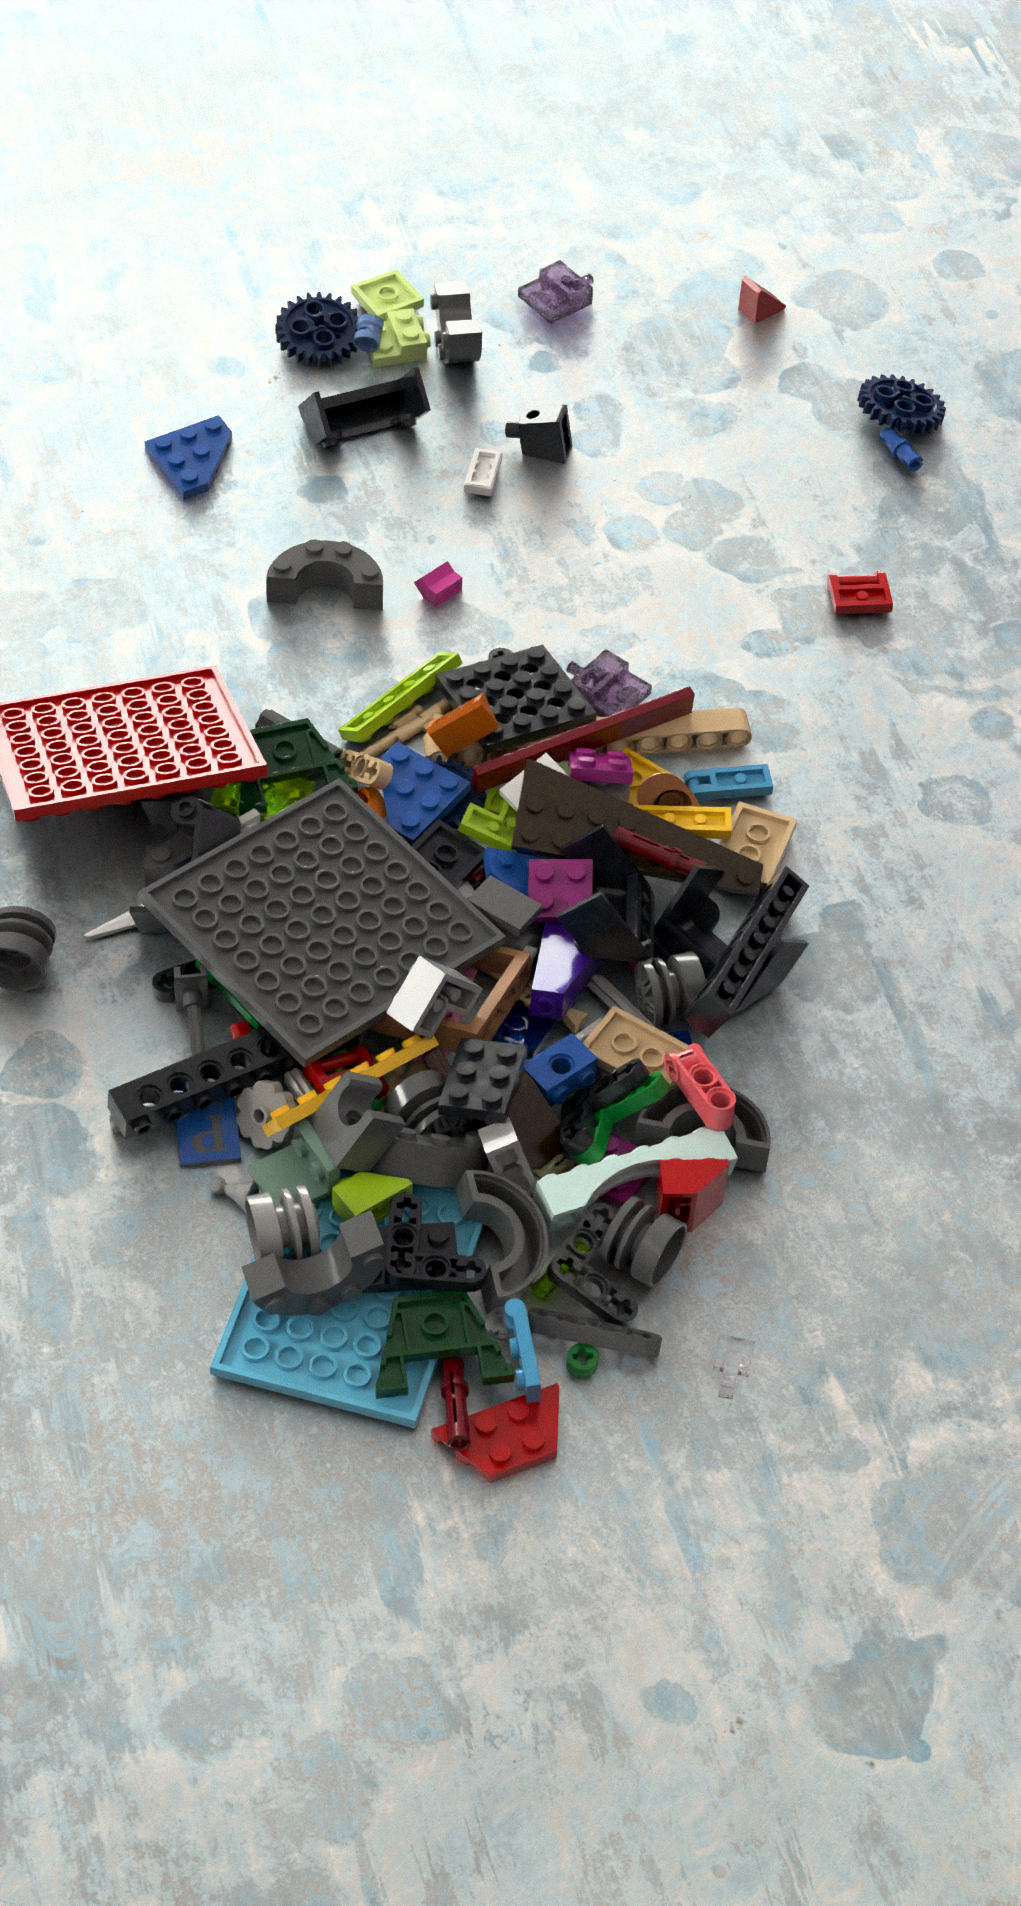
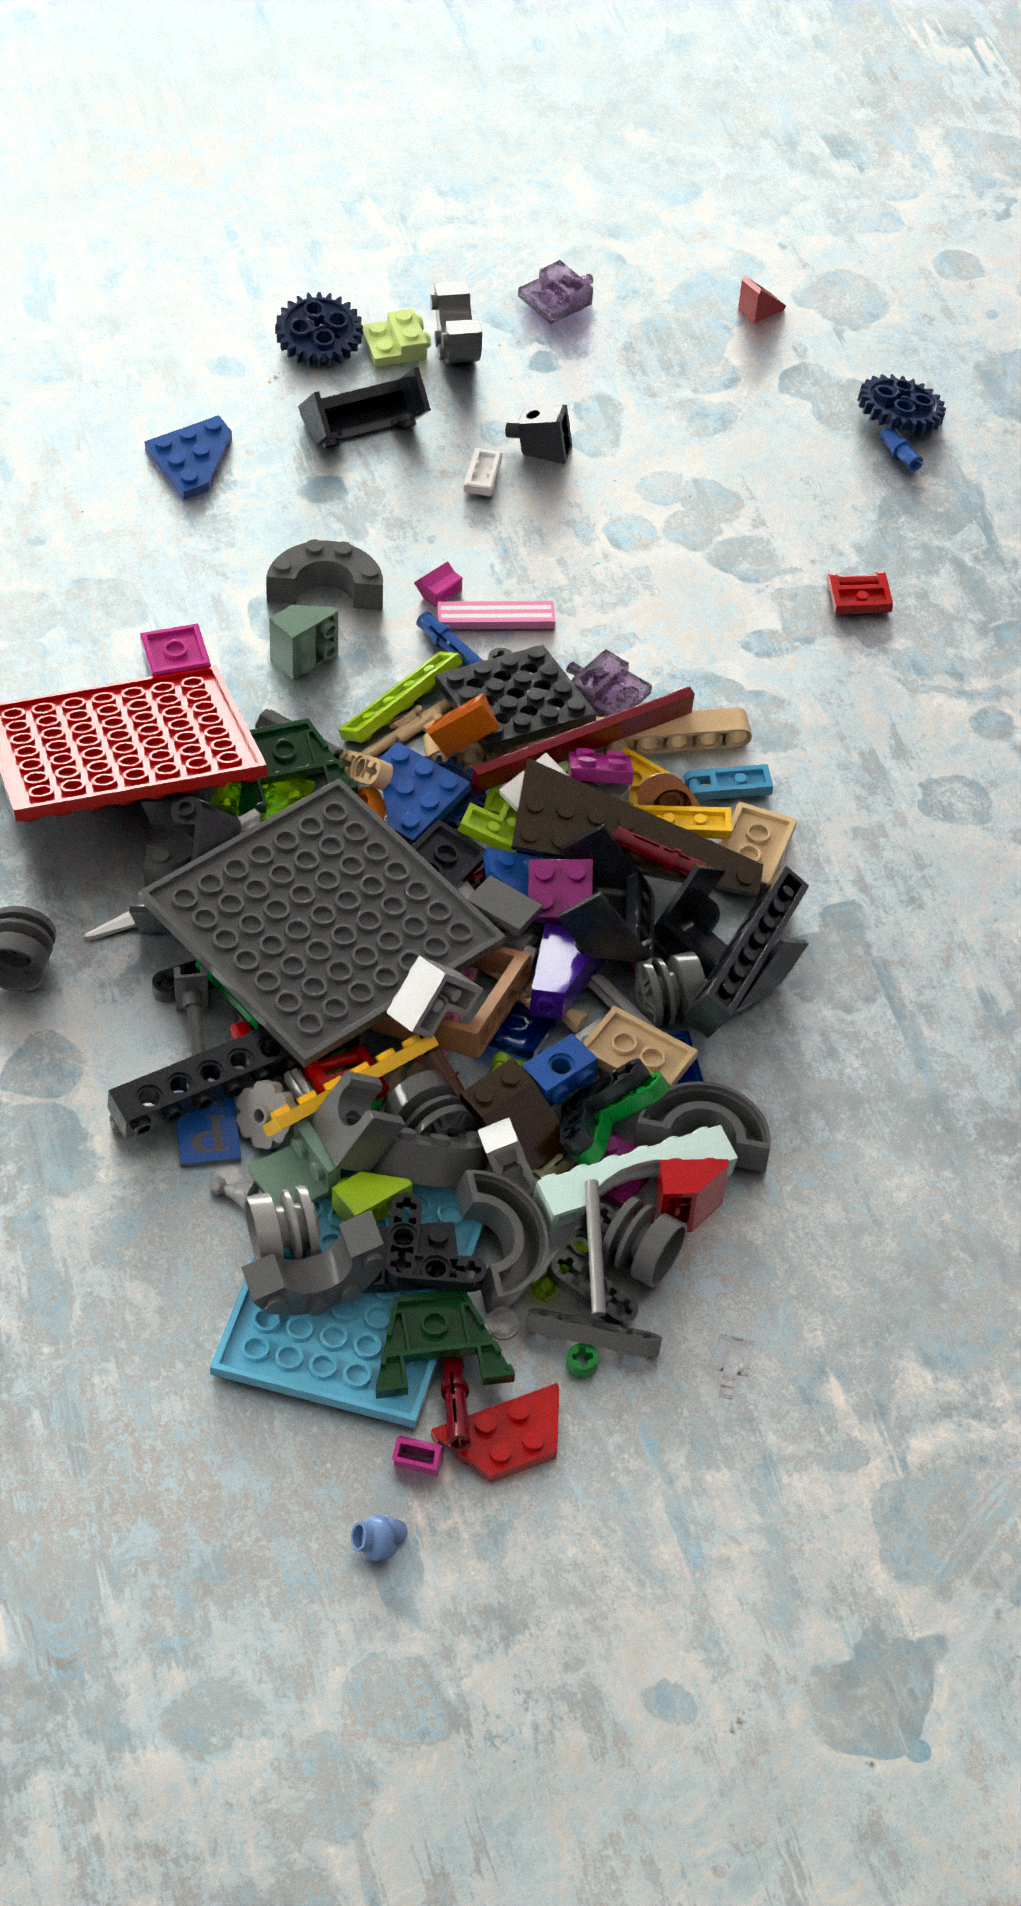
yellowish green plate [351,269,424,321] -> none
medium blue wheel [353,314,384,352] -> none
black plate [438,1038,527,1123] -> none
dark azure plate [504,1299,541,1403] -> none
coral piece [664,1043,736,1131] -> none
none -> dark pink plate [140,623,211,676]
none -> sand green slope [269,605,338,680]
none -> medium blue animal [351,1515,408,1562]
none -> dark pink piece [392,1435,444,1476]
none -> blue pin [416,611,484,666]
none -> bright pink tile [437,601,555,629]
none -> light grey bar [585,1179,606,1316]

